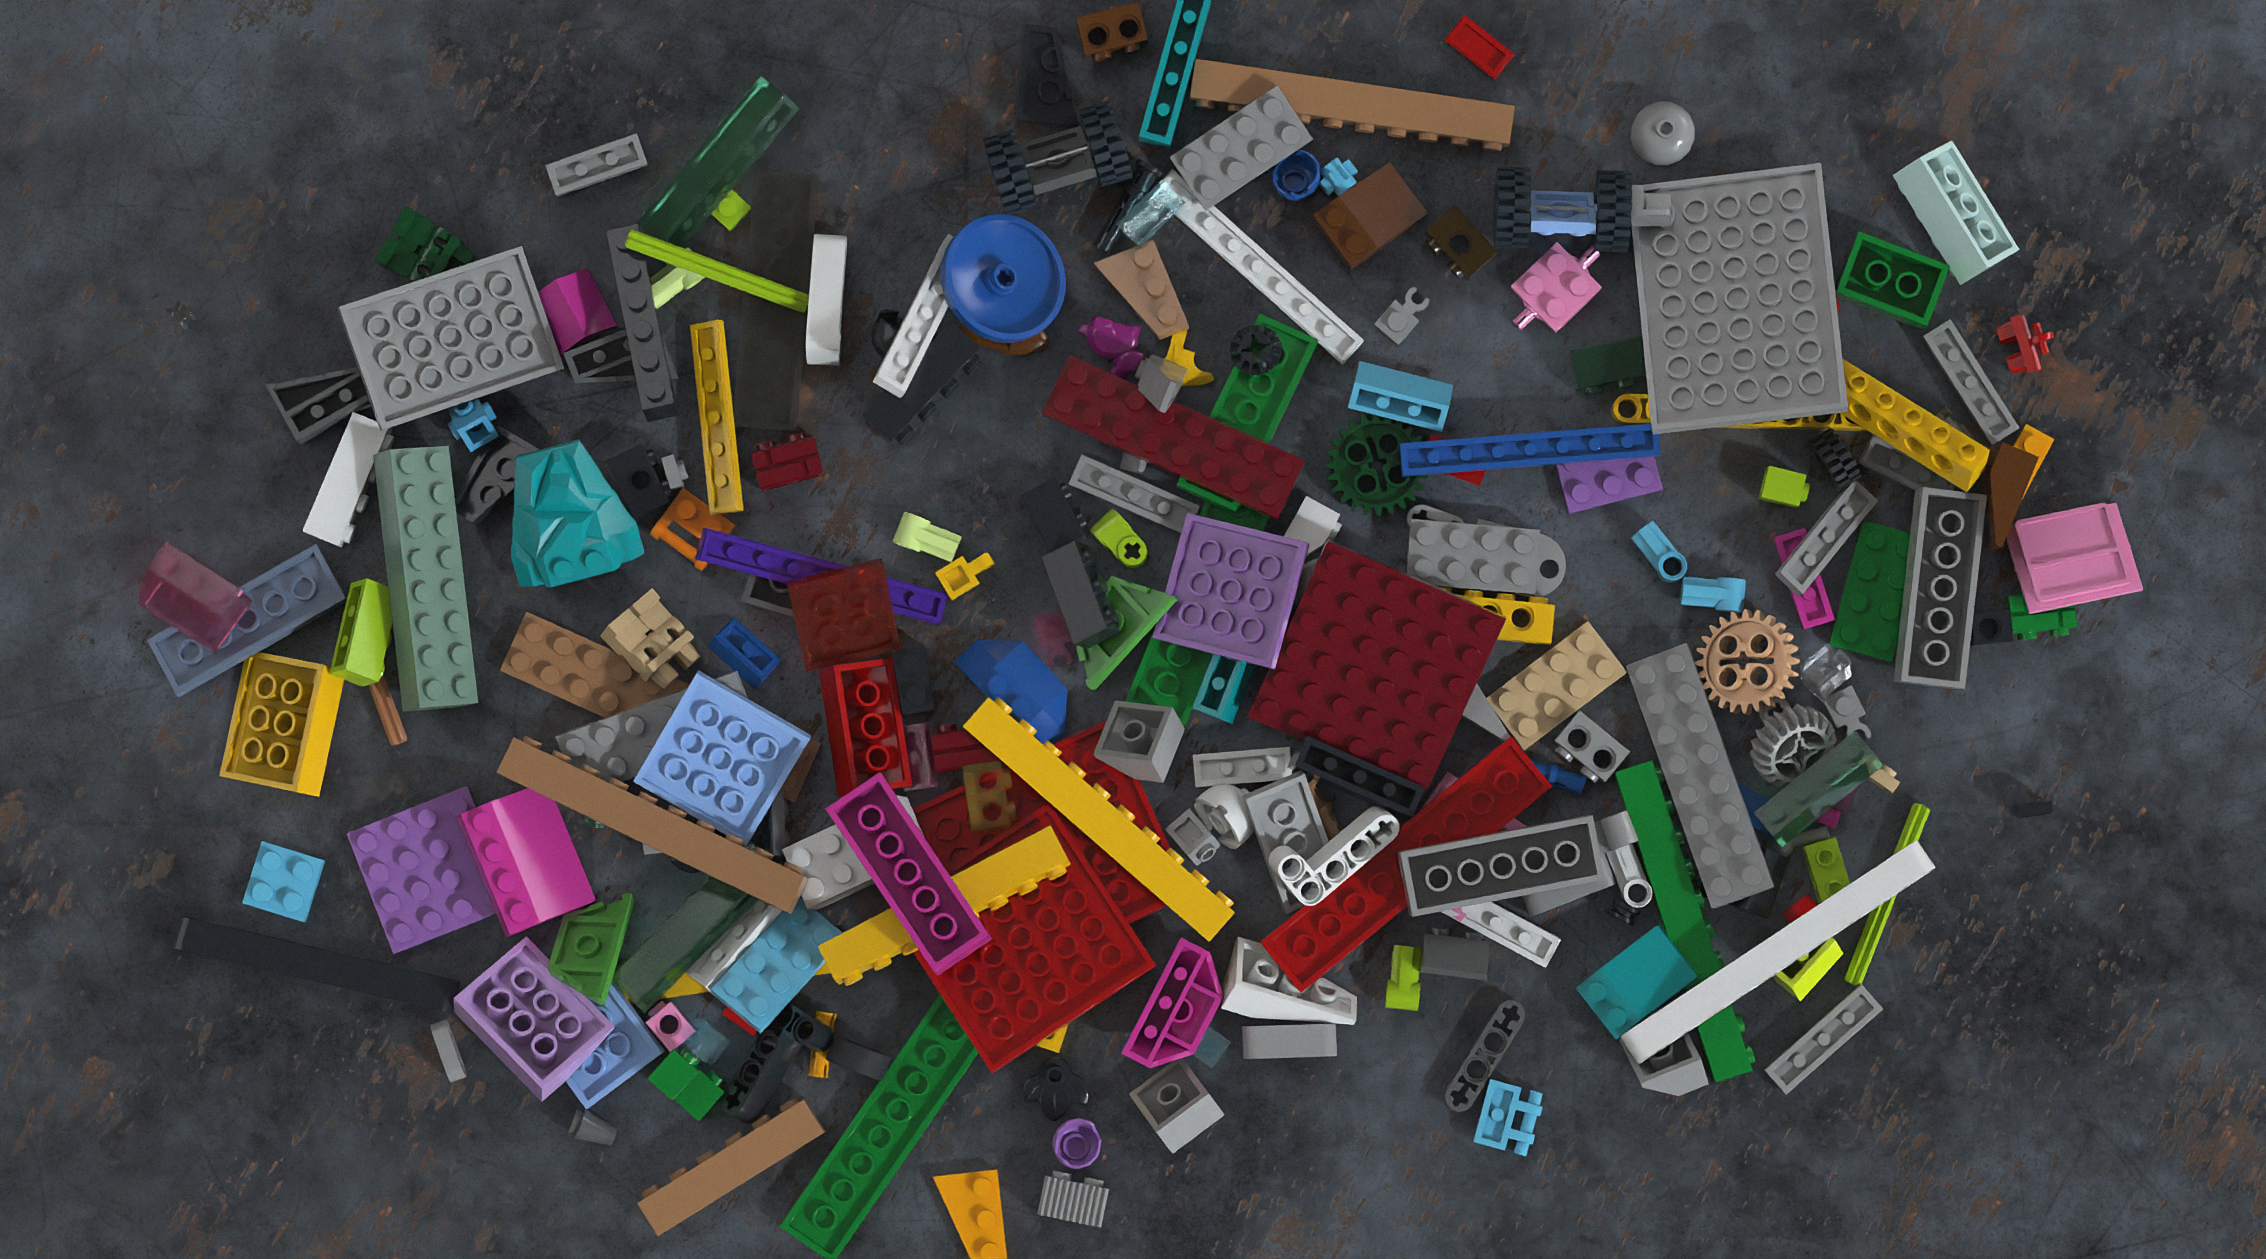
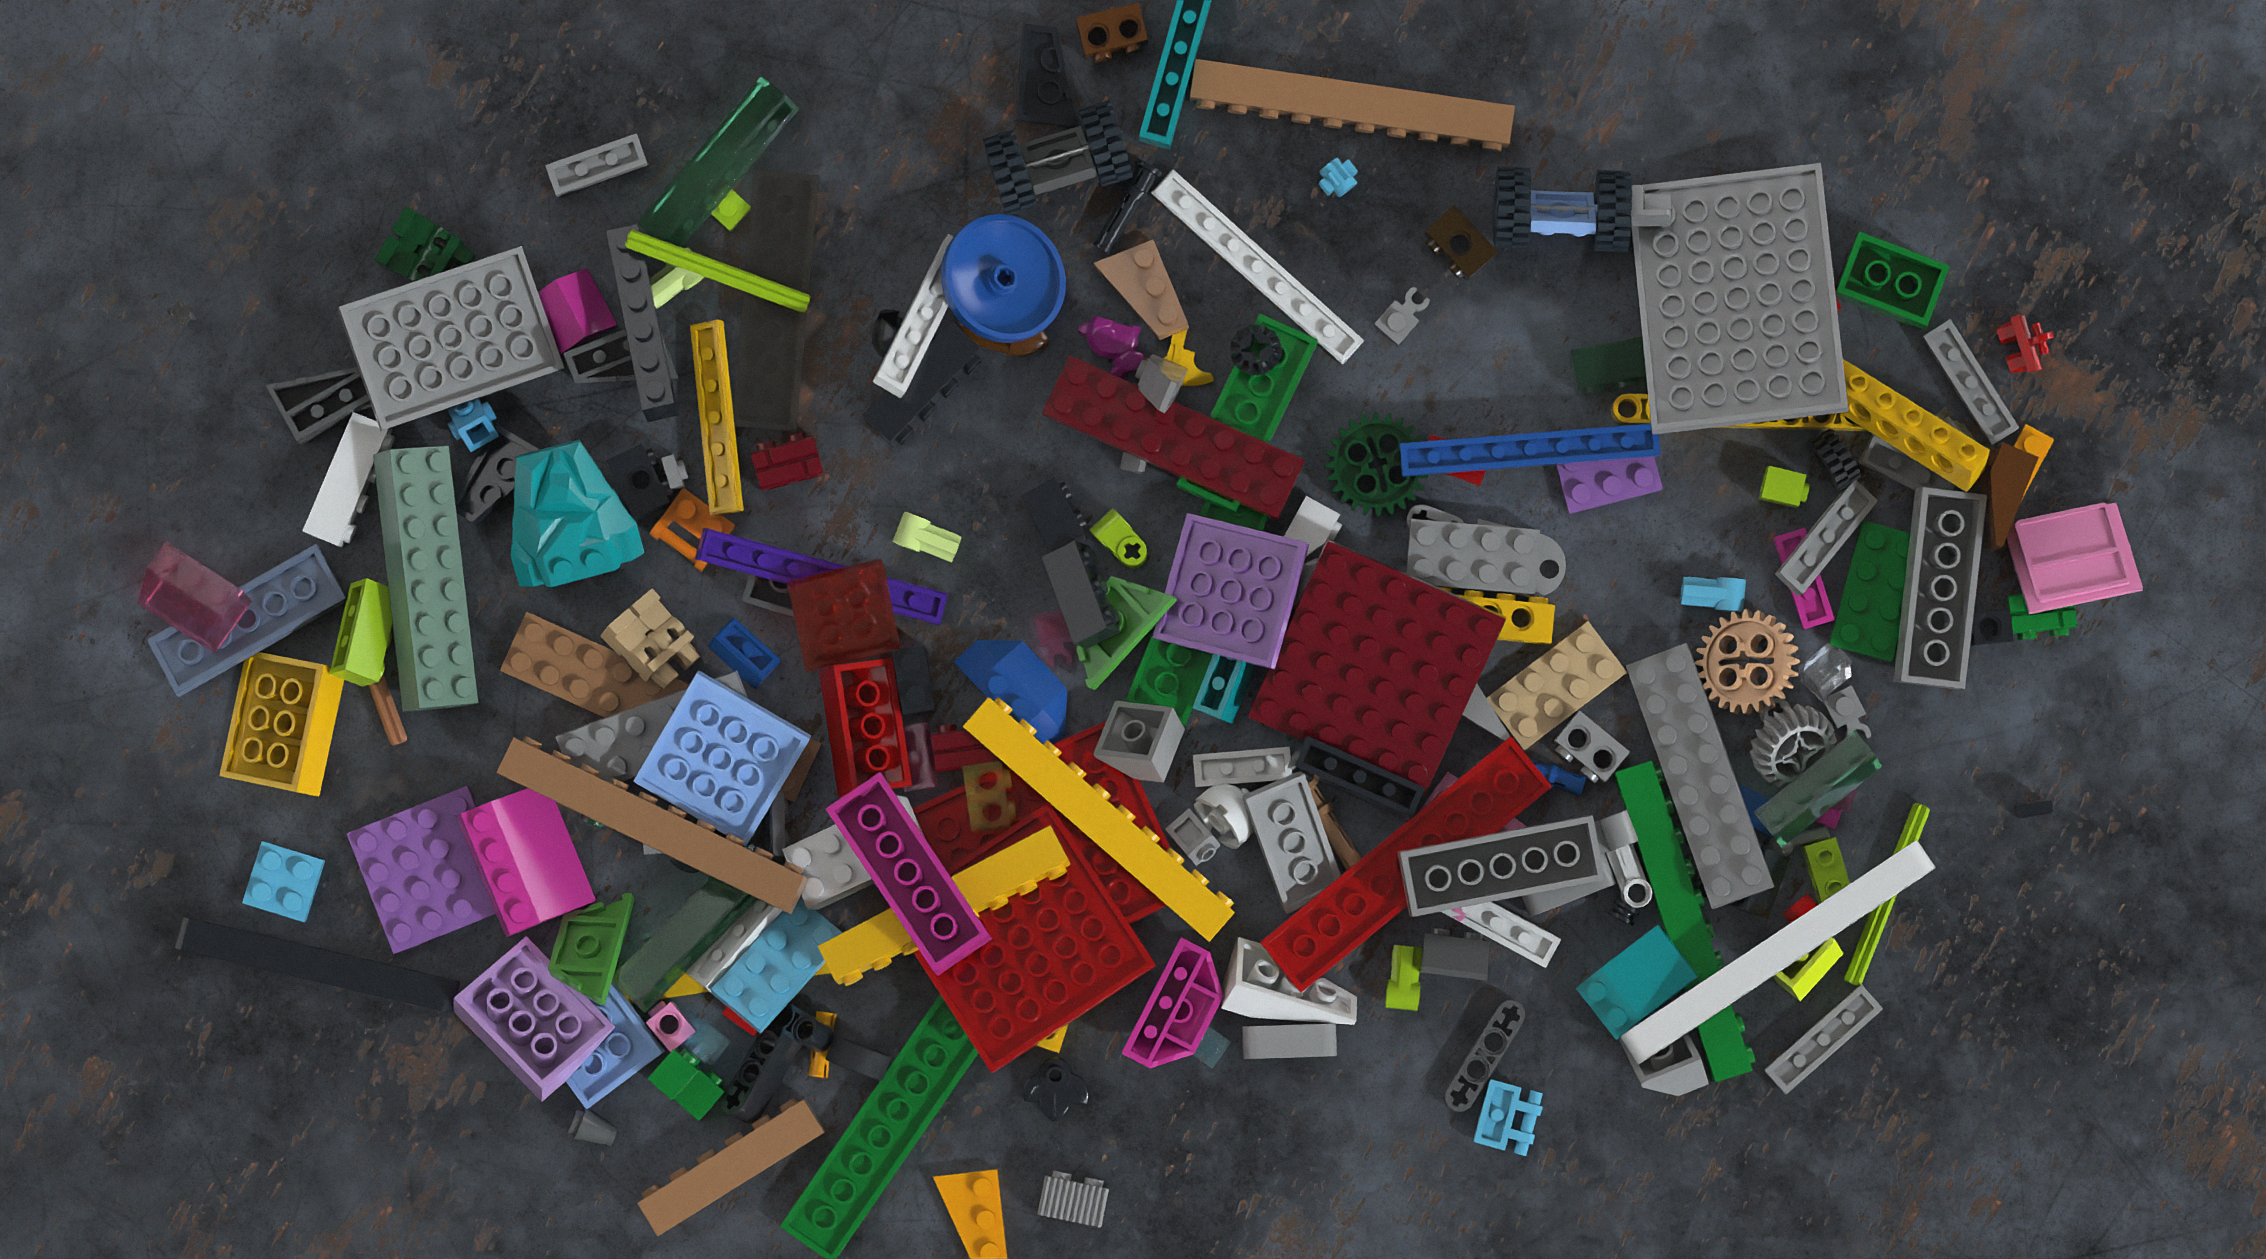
light grey beam [430,1019,467,1082] -> none
white beam [806,234,847,366] -> none
yellow plate [935,552,995,600] -> none
medium lavender hair [1052,1118,1102,1169] -> none
light grey plate [1069,454,1200,534] -> none
clear light blue plate [1116,179,1186,247] -> none
light grey slope [1129,1058,1225,1154] -> none
light grey plate [1170,85,1313,211] -> none
white beam [1269,806,1399,906] -> none
blue hair [1272,149,1320,201] -> none
reddish brown slope [1312,162,1428,271] -> none
medium azure brick [1348,361,1453,432] -> none
red tile [1444,14,1515,80] -> none
bright pink plate [1511,242,1602,334] -> none
light grey cylinder [1630,101,1695,166] -> none
medium azure piece [1631,521,1687,583] -> none
tan plate [1863,763,1900,794] -> none
light aqua slope [1893,140,2019,285] -> none

